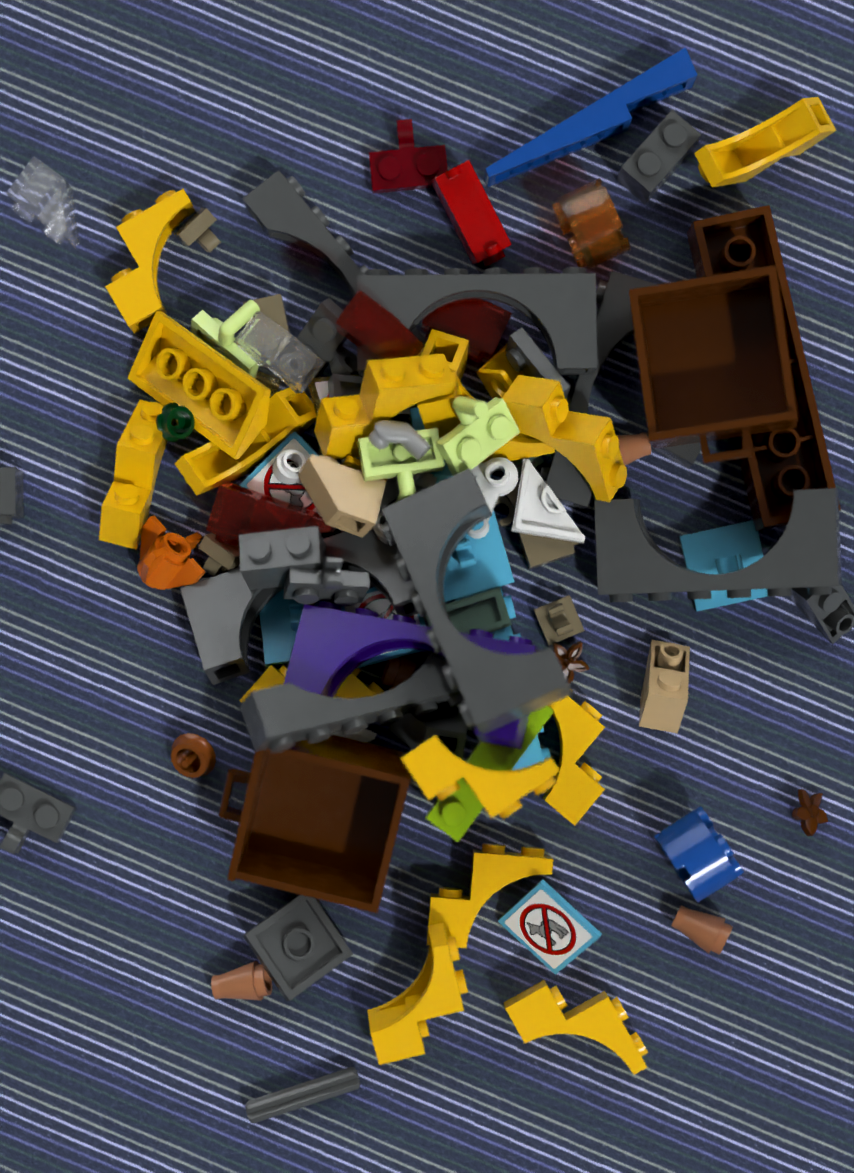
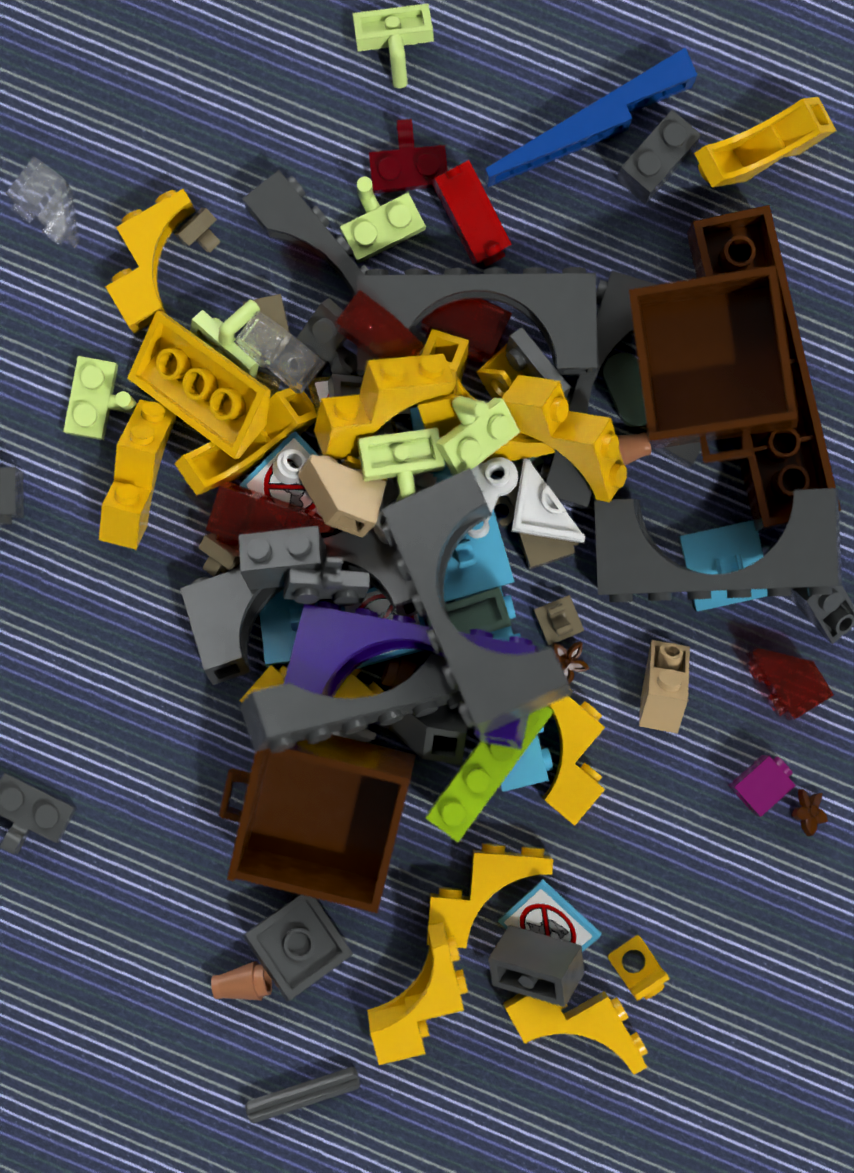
orange brick [137,515,205,590] -> none
dark green plate [156,403,195,442] -> none
dark orange hat [171,733,216,778] -> none
light grey arm [369,420,431,460] -> none
yellow arch [401,735,560,819] -> none
clear orange brick [552,178,631,270] -> none
blue brick [654,806,744,903] -> none
nougat cone [671,905,733,955] -> none
none -> yellowish green plate [63,356,137,440]
none -> yellowish green plate [340,176,426,264]
none -> yellowish green plate [352,3,434,88]
none -> dark grey brick [488,925,585,1007]
none -> sand green tile [602,352,647,428]
none -> yellow bracket [608,935,670,1001]
none -> magenta brick [728,755,796,817]
none -> clear red slope [746,648,834,720]

